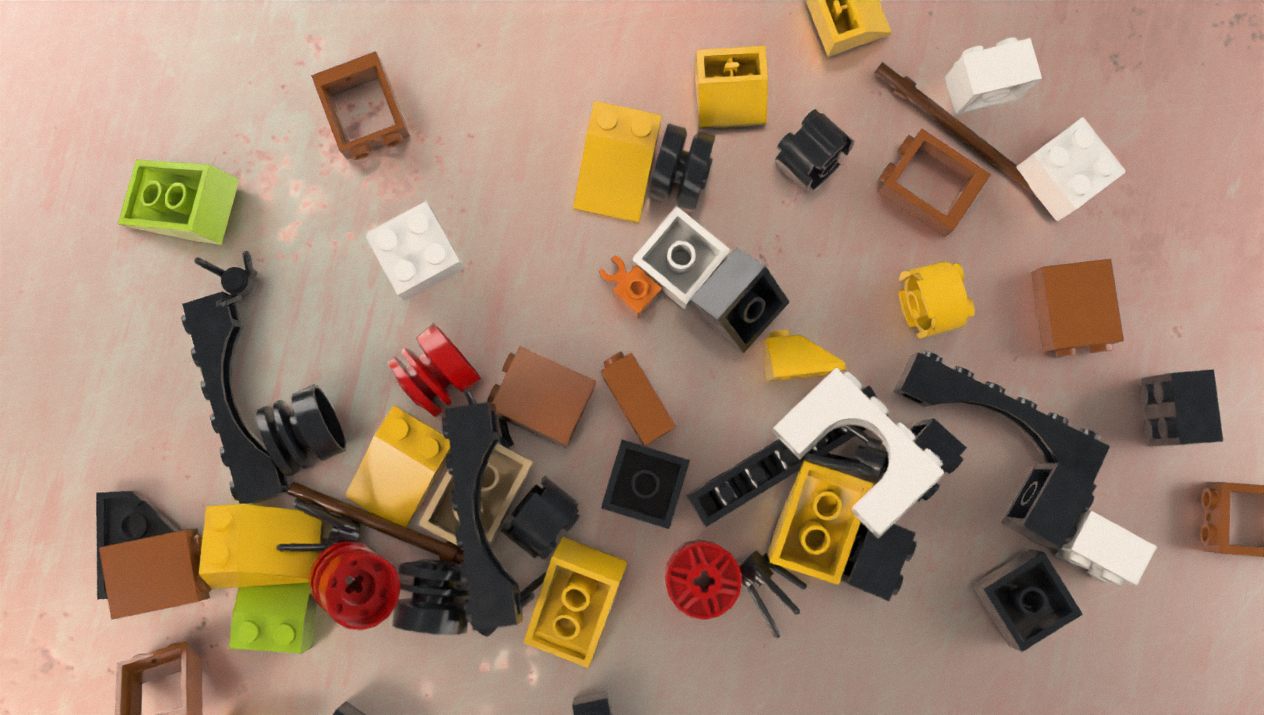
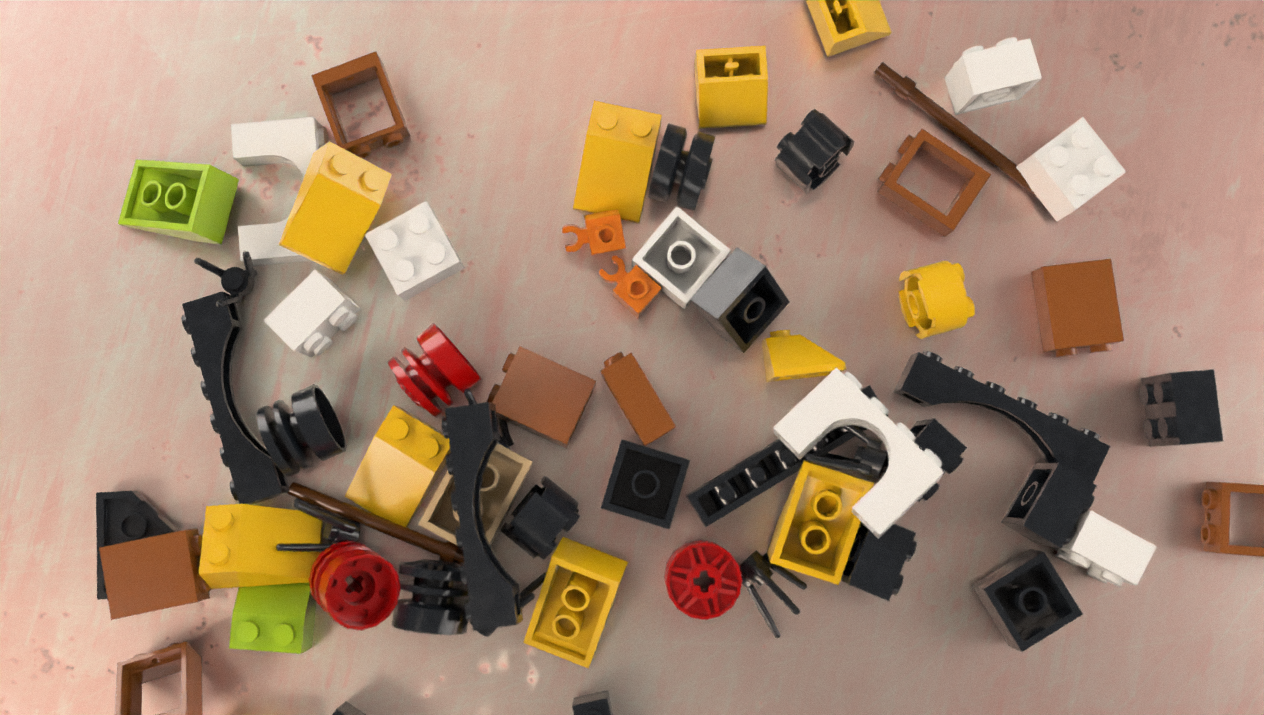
none -> white arch [231,117,329,266]
none -> white brick [263,270,361,357]
none -> yellow slope [279,141,392,275]
none -> orange brick [562,209,626,255]

